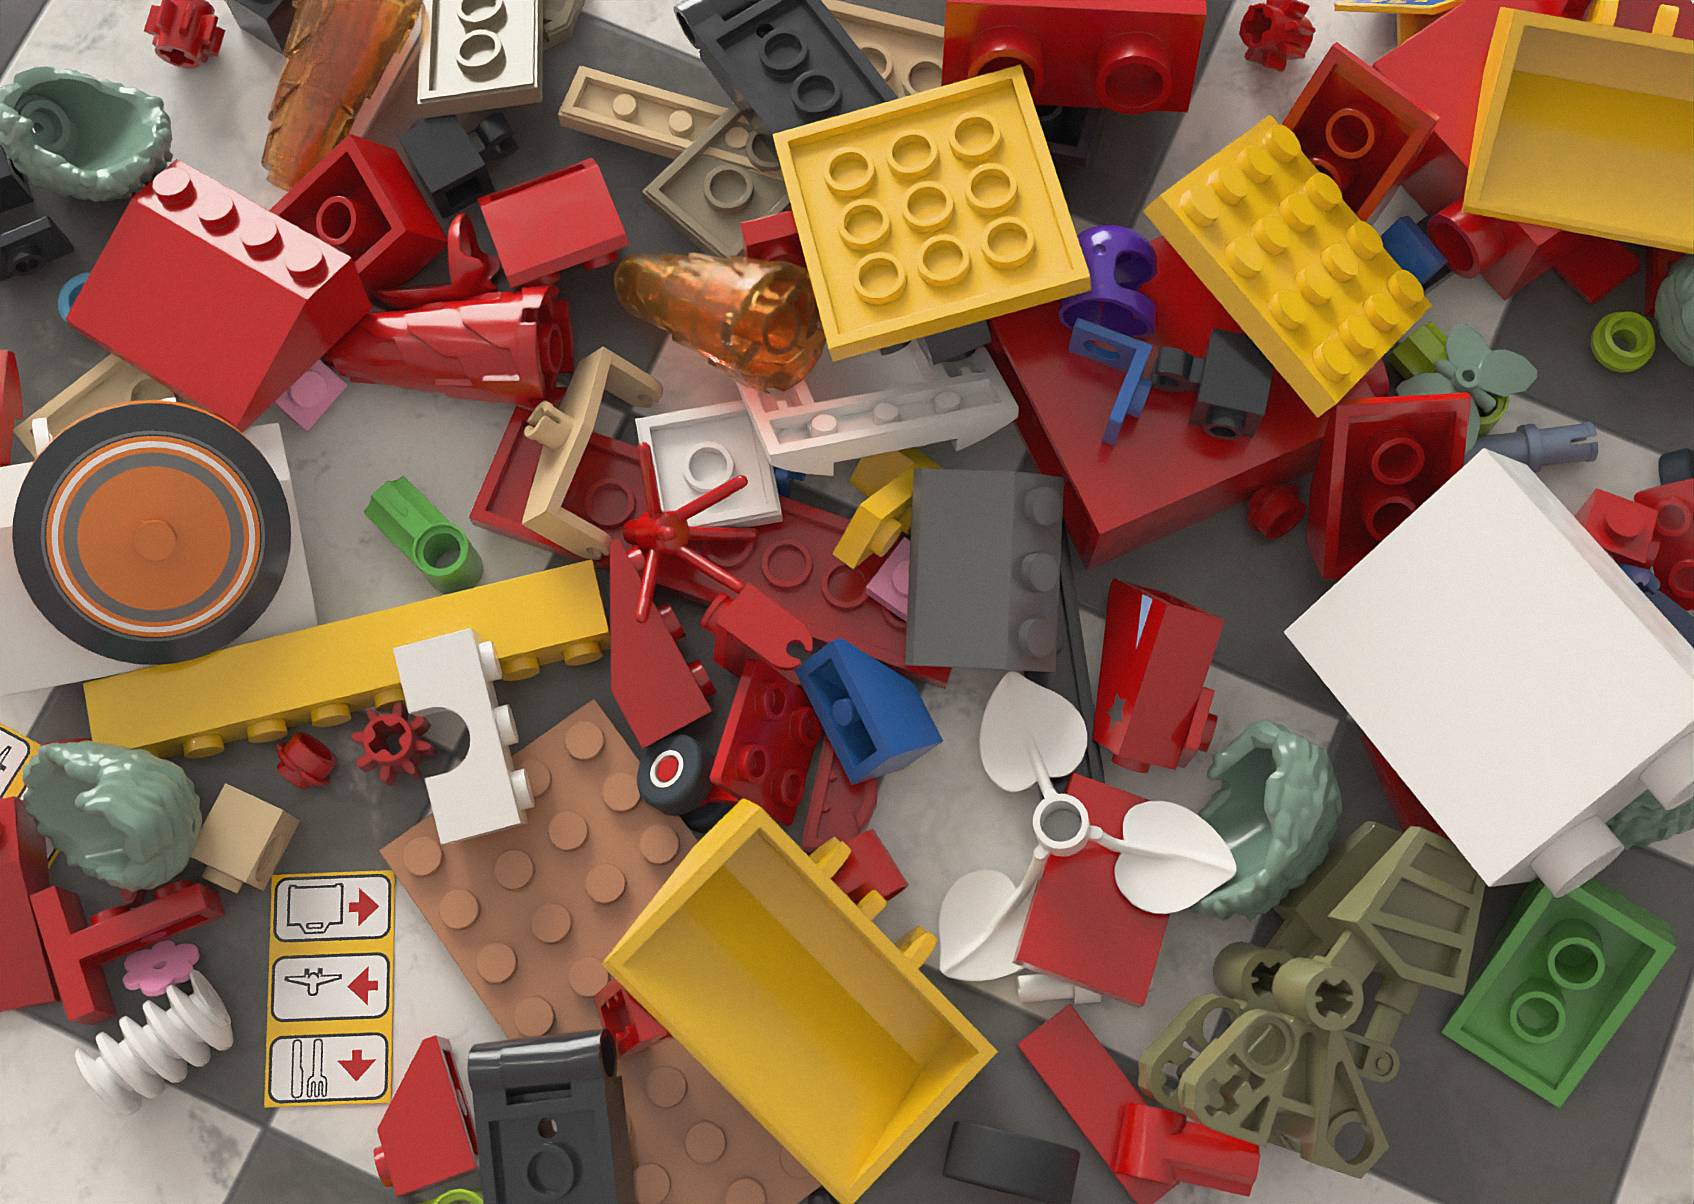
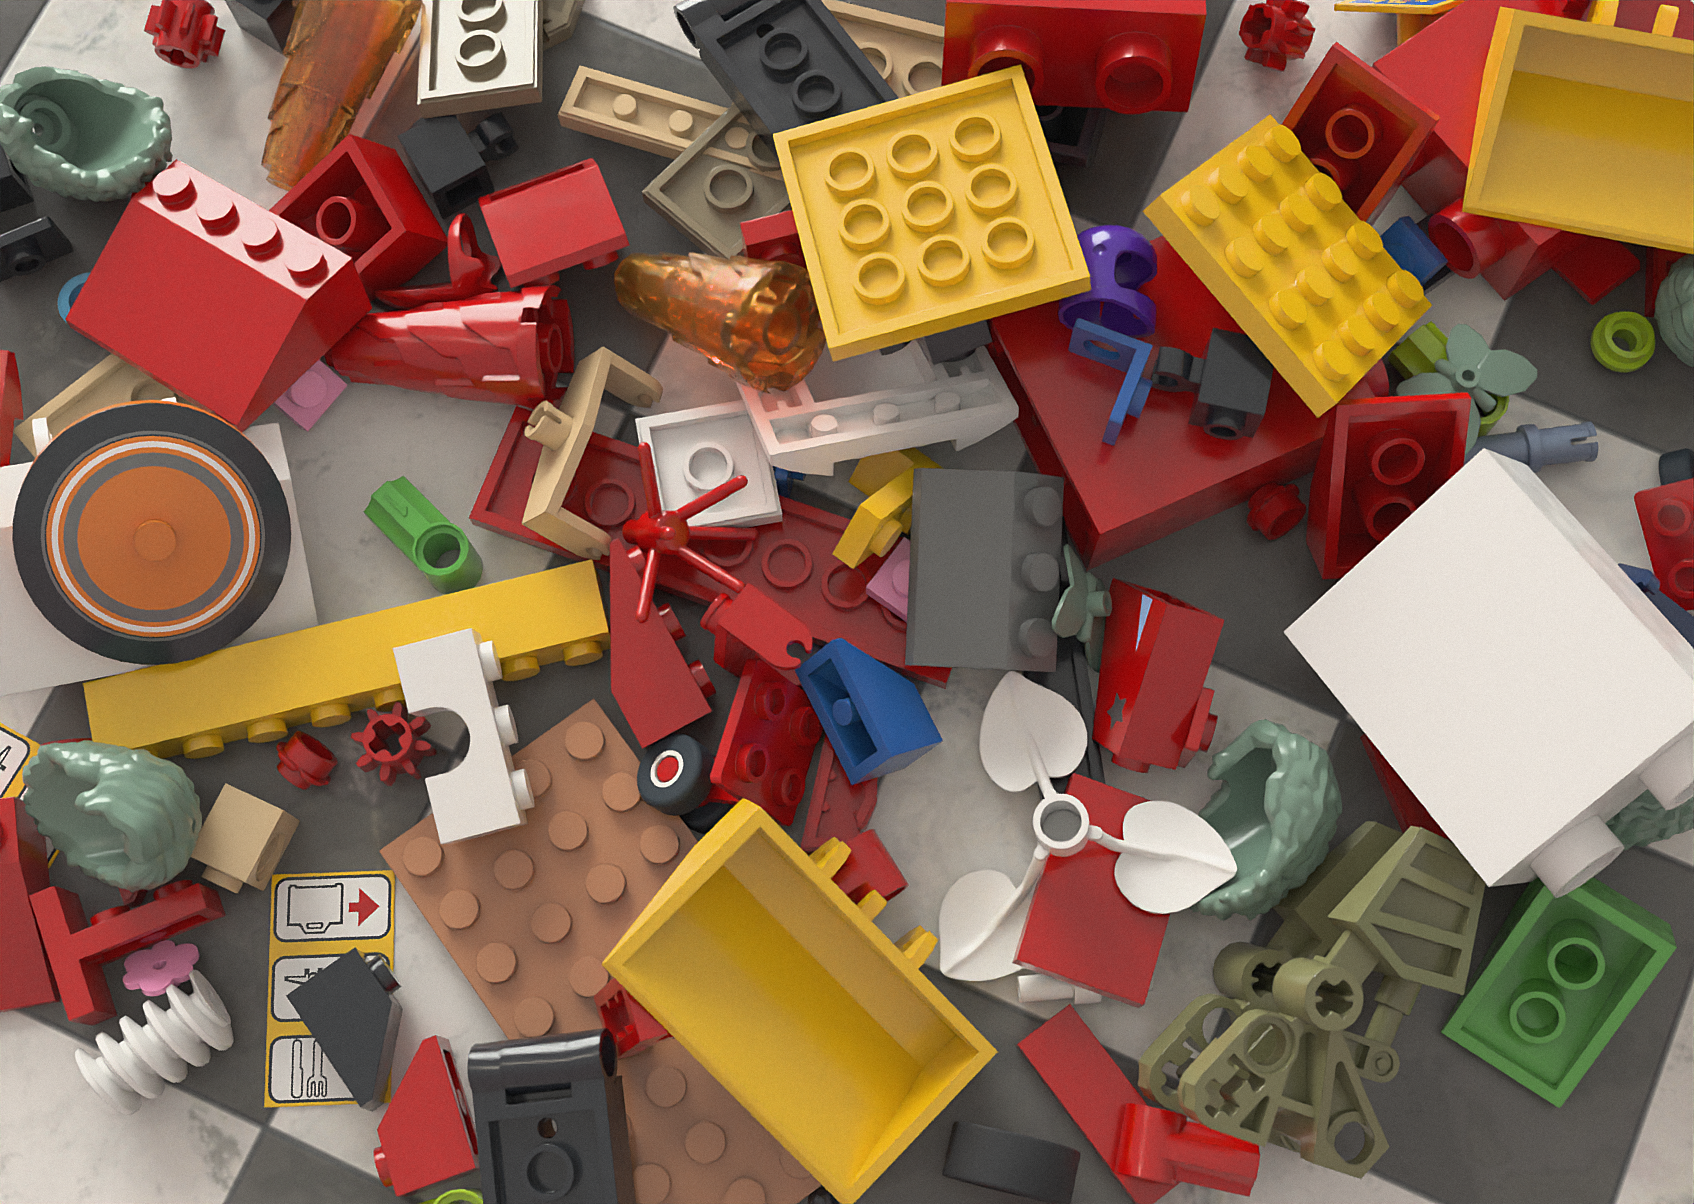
red brick [1574,488,1660,570] -> none
none -> black slope [286,947,403,1112]
none -> sand green piece [1052,544,1112,673]

